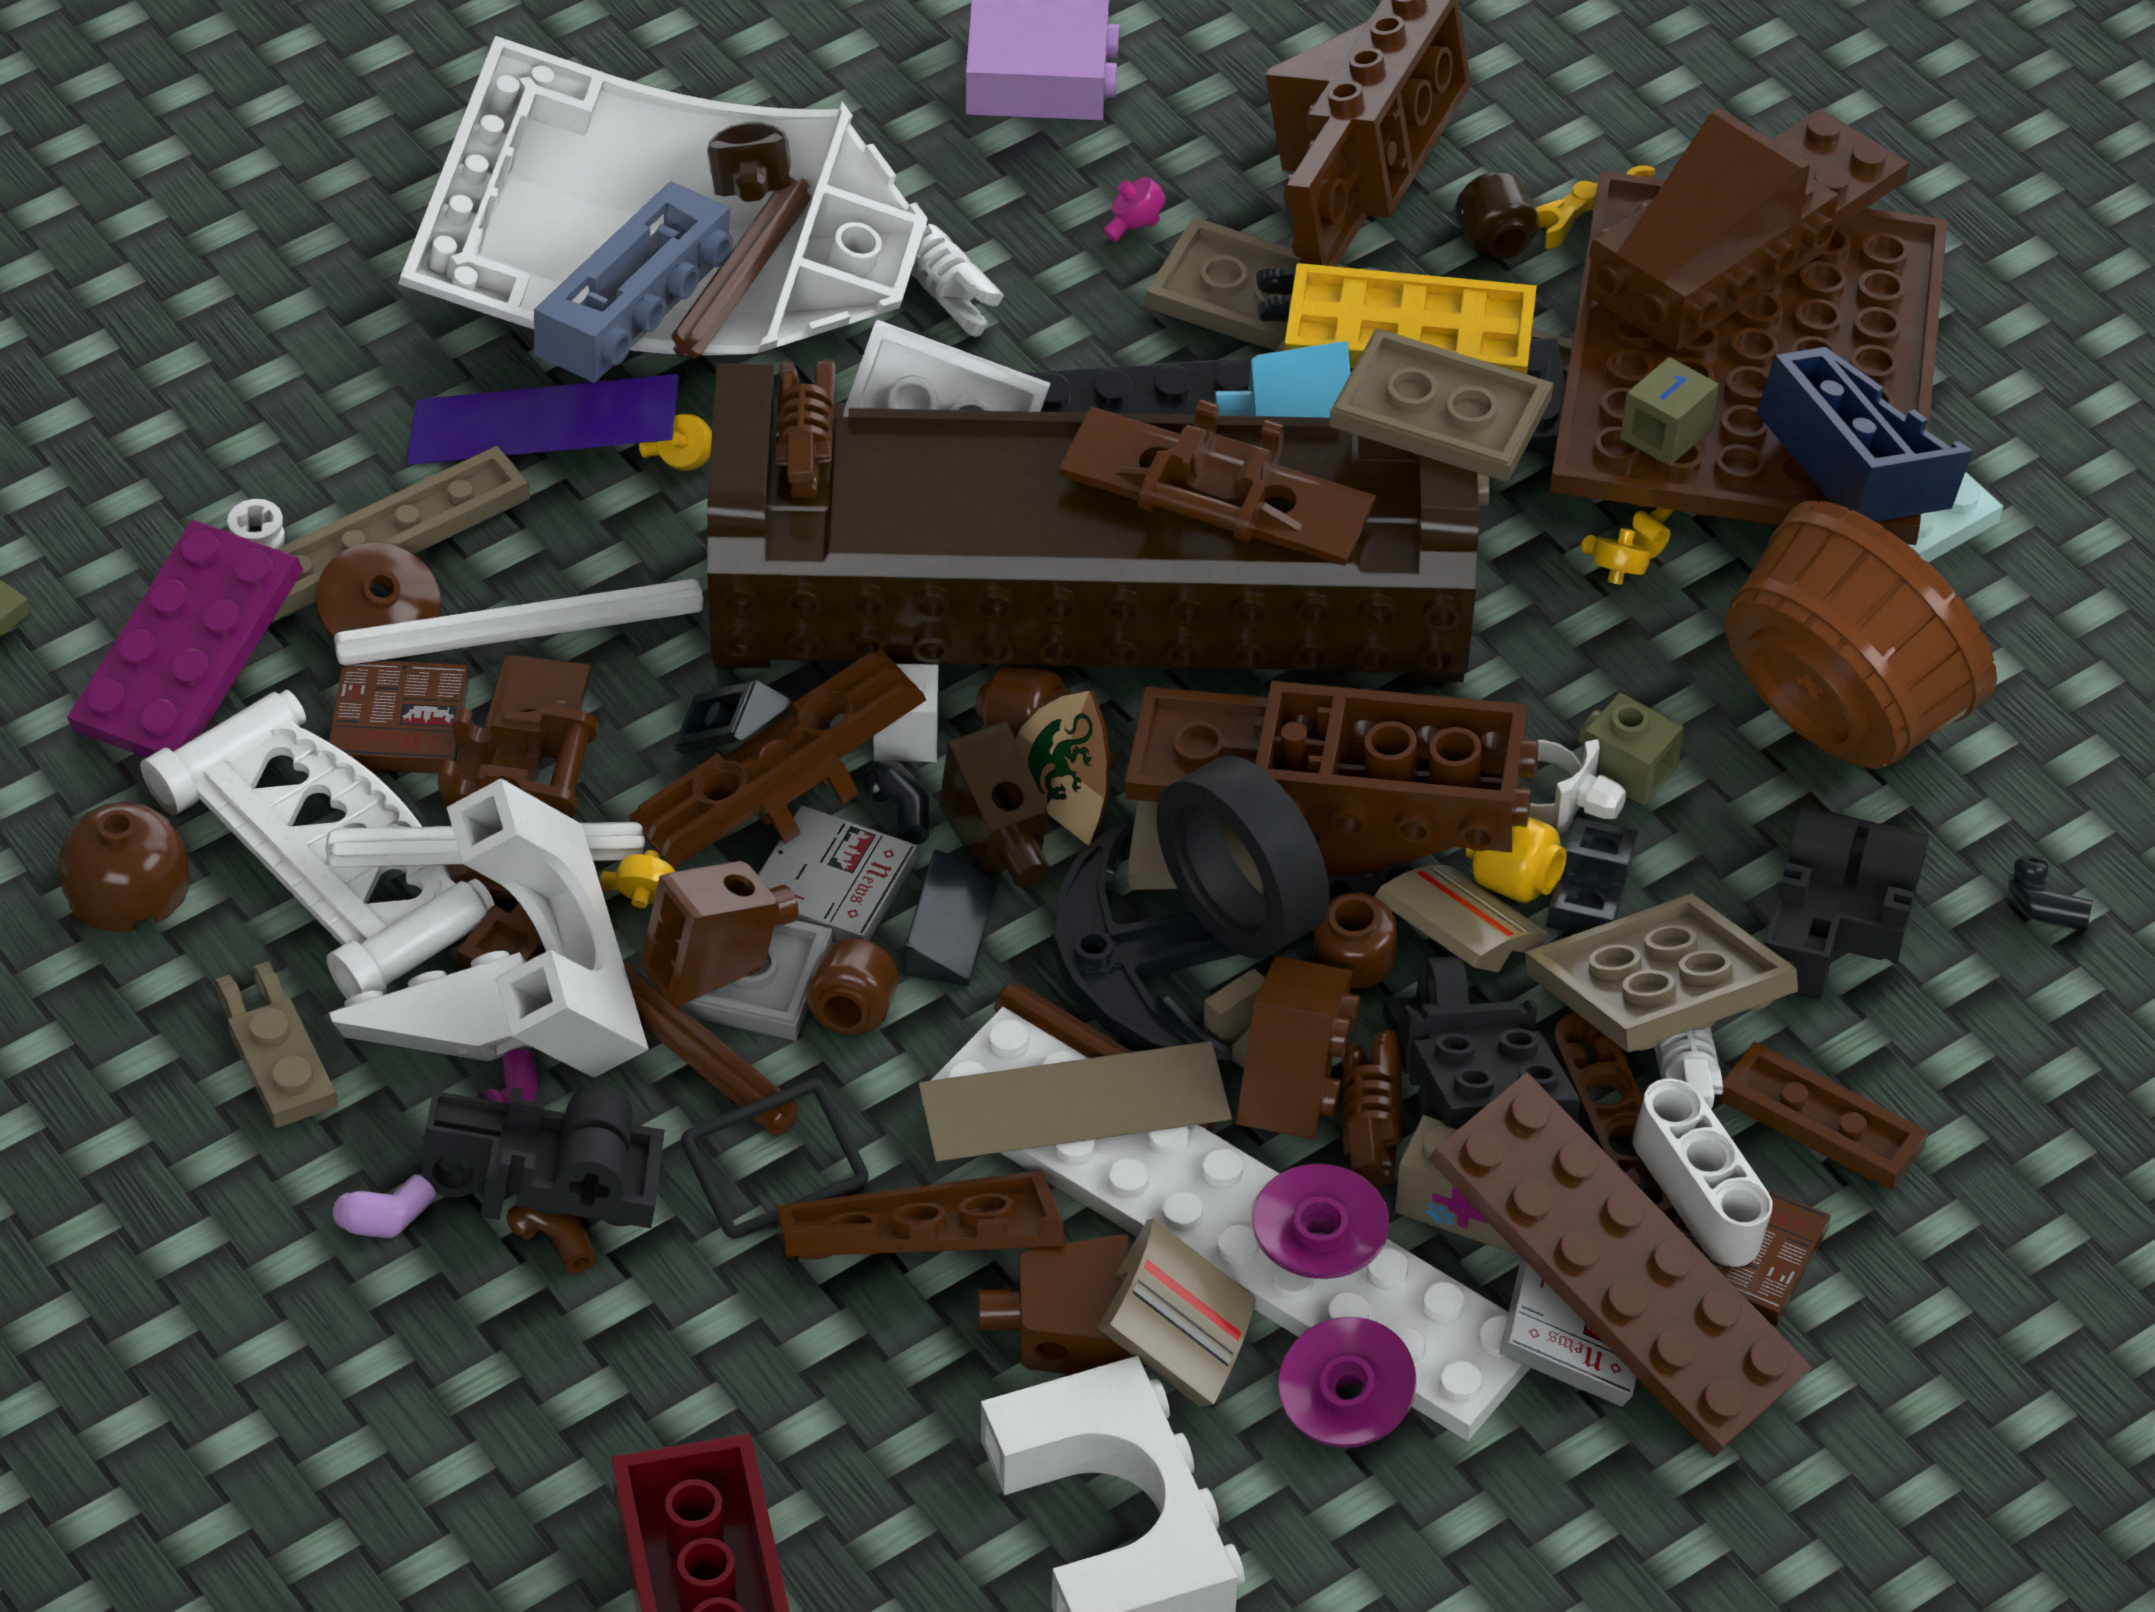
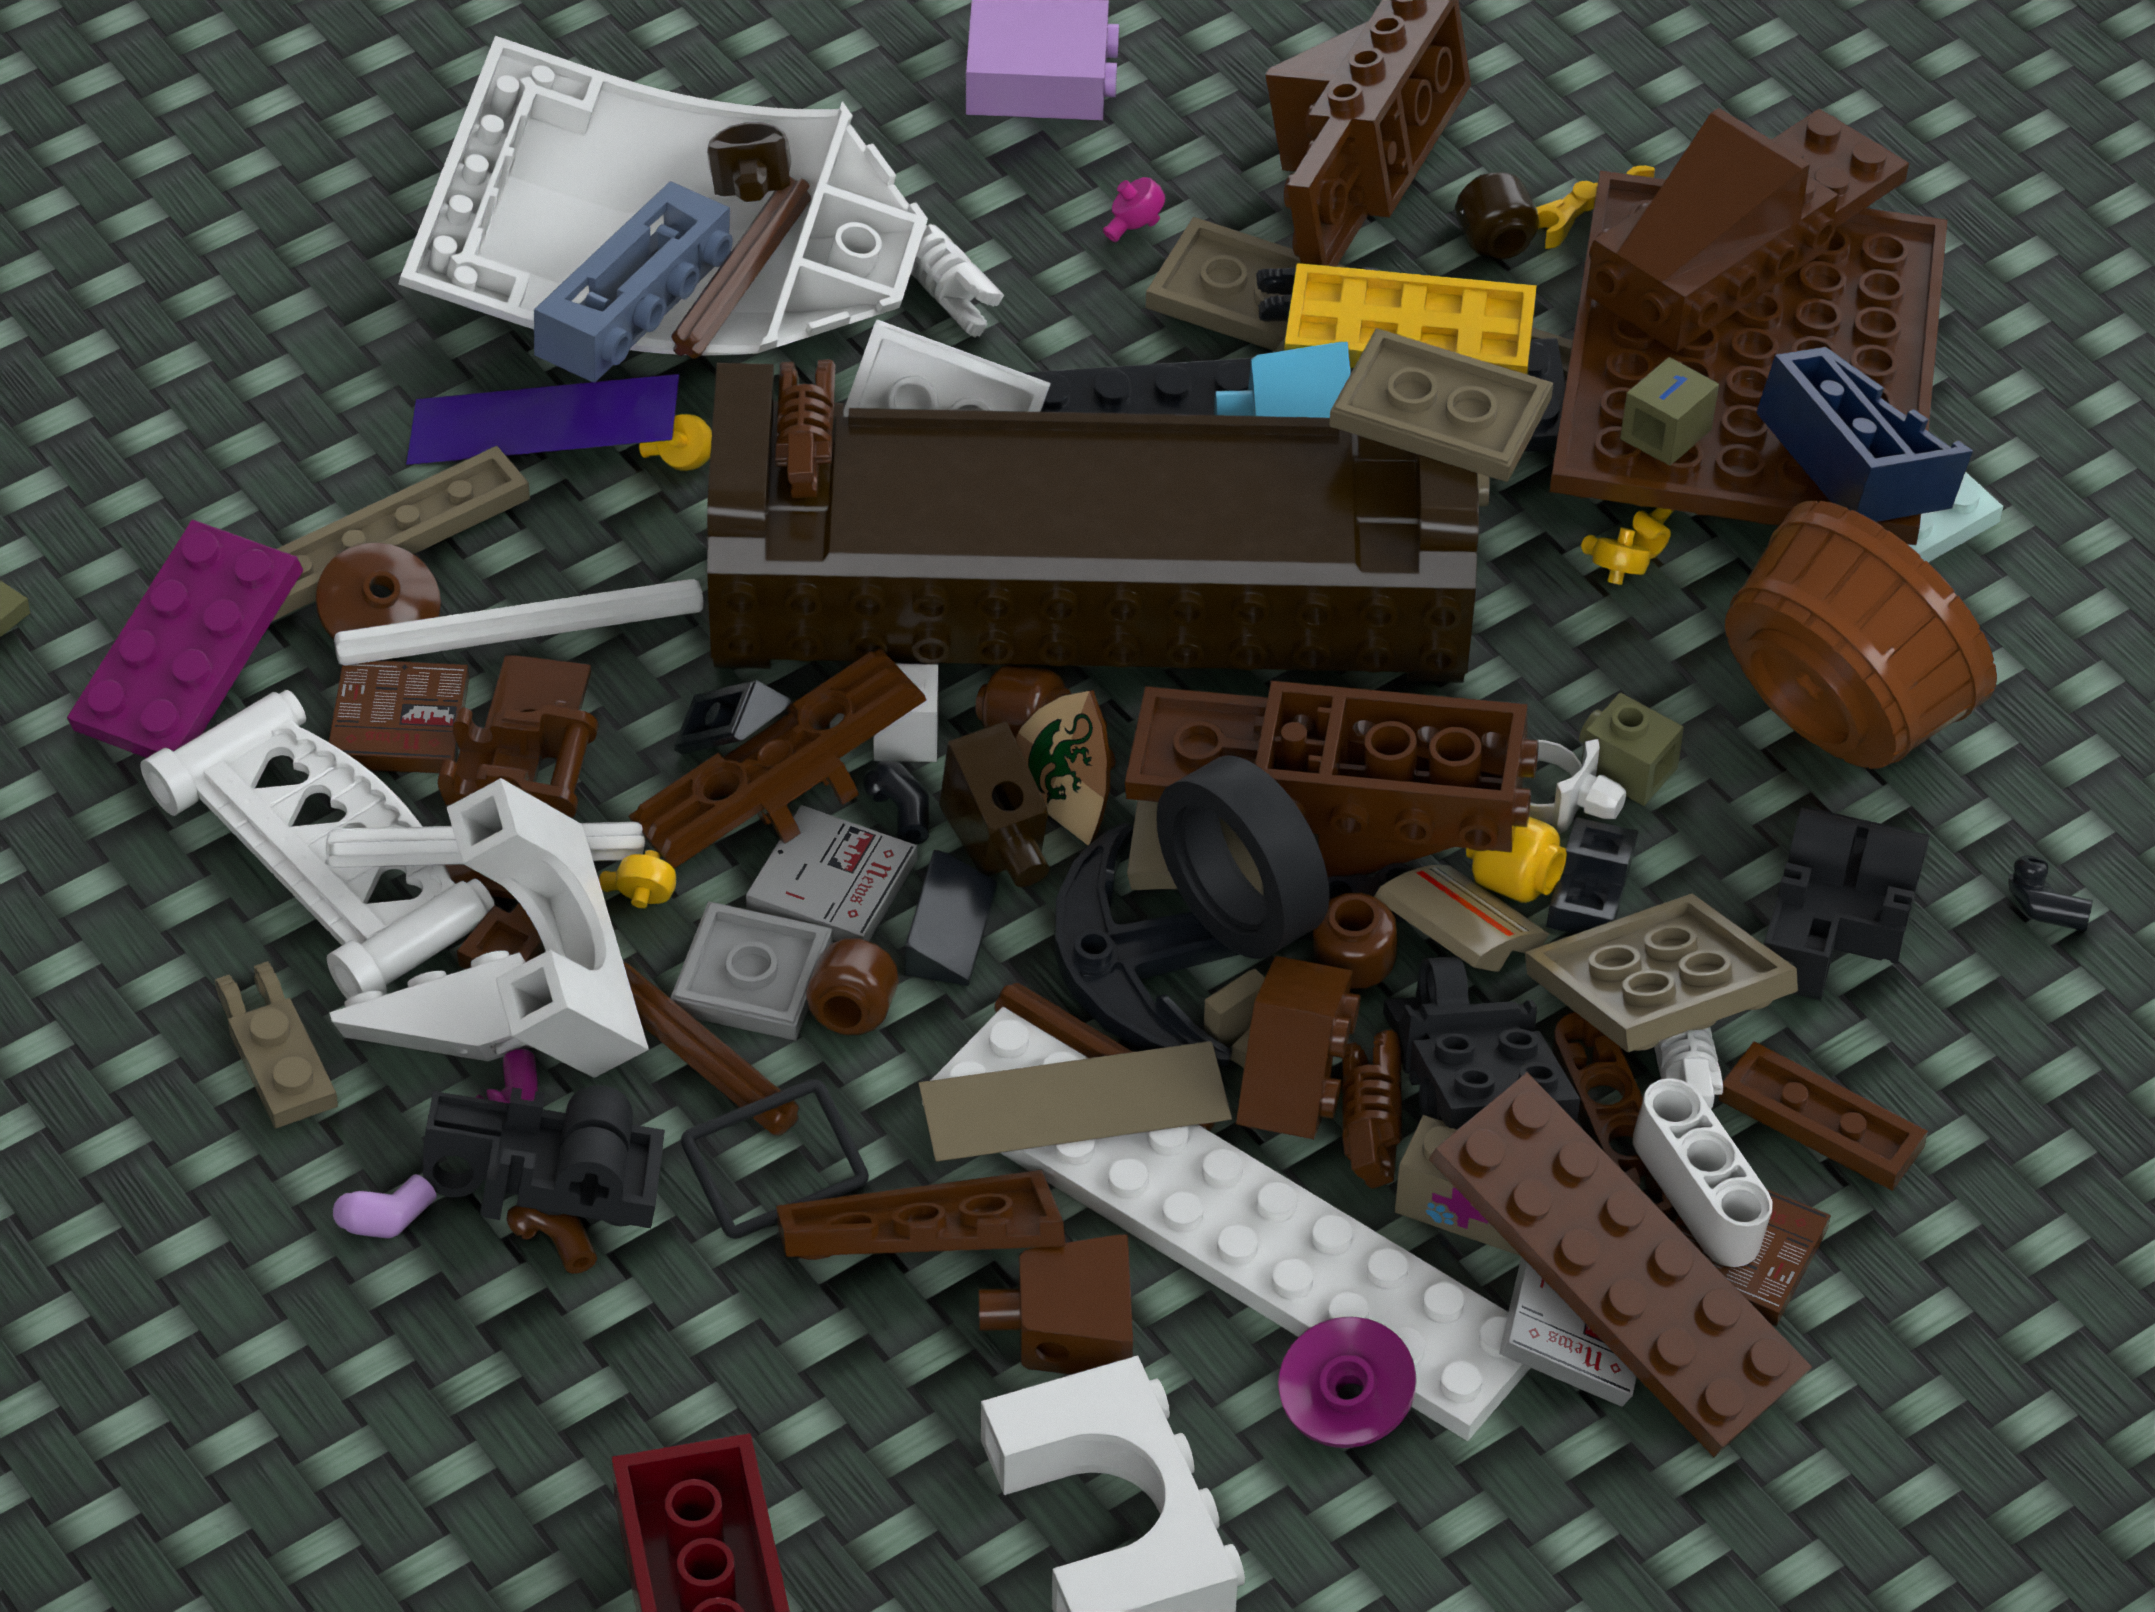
reddish brown cylinder [59,802,191,932] -> none
white bush [227,499,285,549] -> none
reddish brown torso [640,861,799,1008] -> none
reddish brown piece [1058,399,1376,566] -> none
dark tan slope [1097,1218,1255,1407] -> none
magenta dish [1253,1164,1389,1279] -> none

